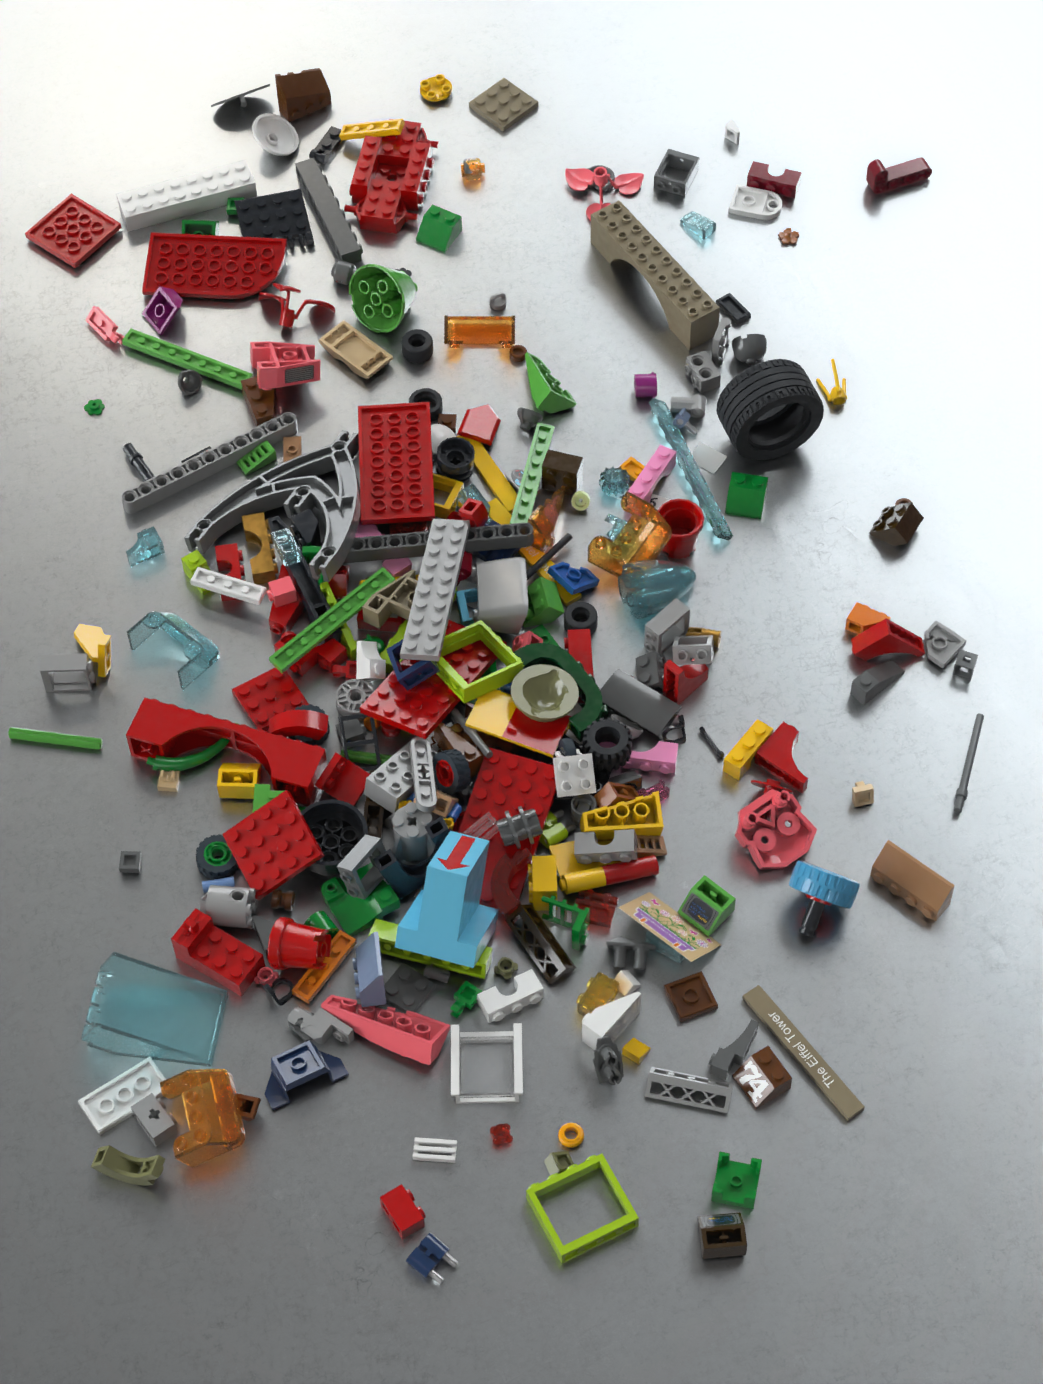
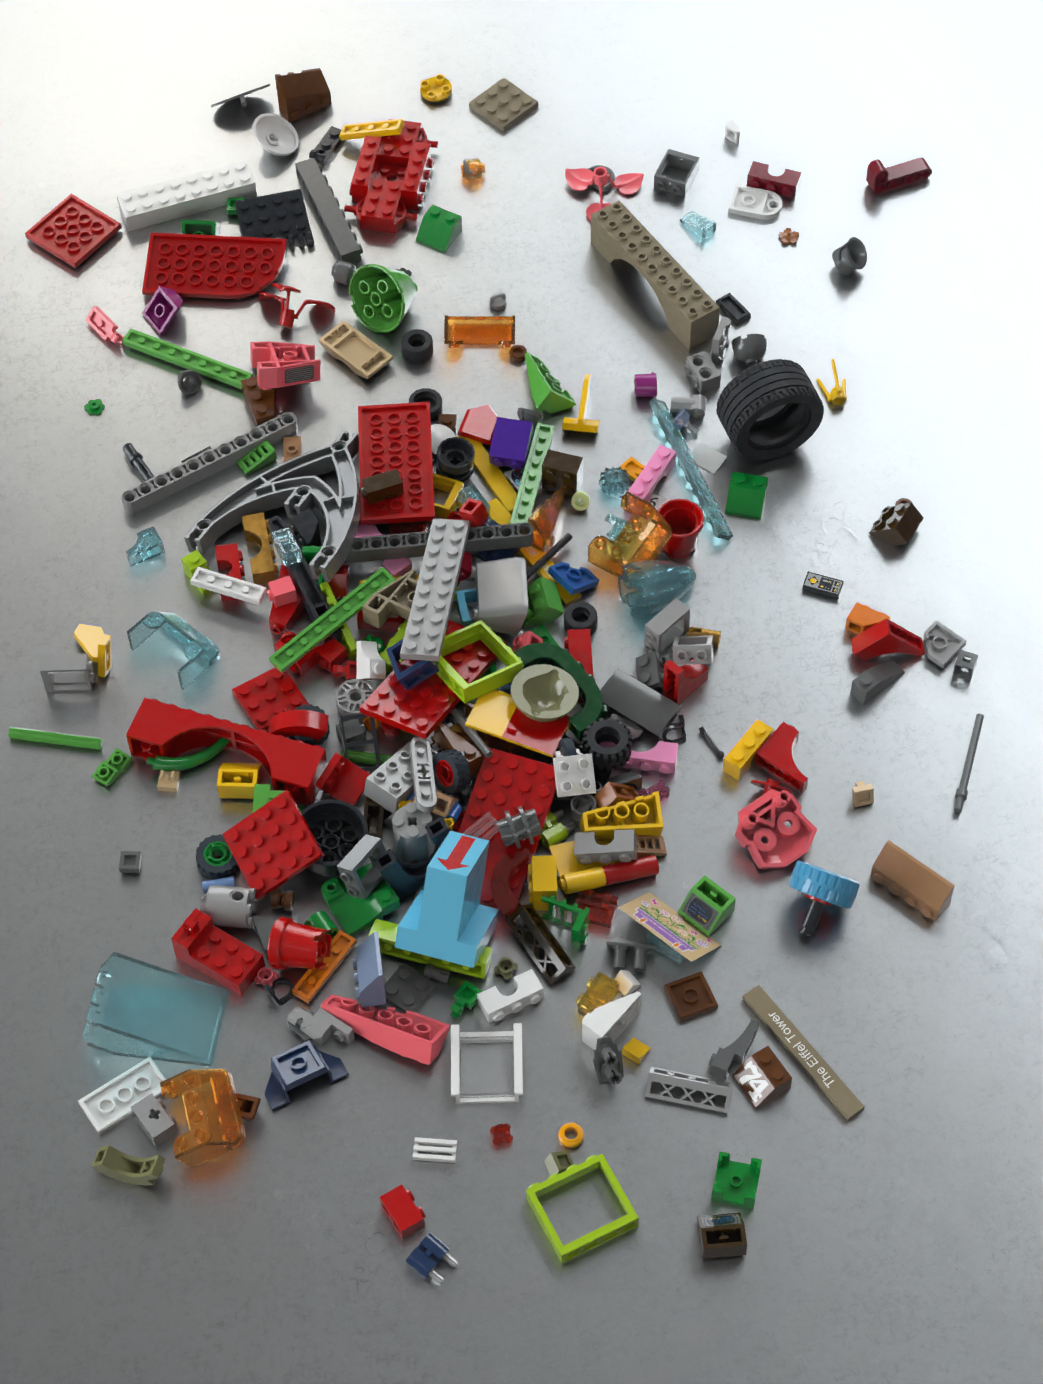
none -> bright green slope [91,748,133,787]
none -> dark brown brick [360,469,404,505]
none -> dark purple slope [489,417,534,469]
none -> yellow piece [562,374,600,433]
none -> tile [802,571,844,599]
none -> dark grey helmet [832,237,867,276]

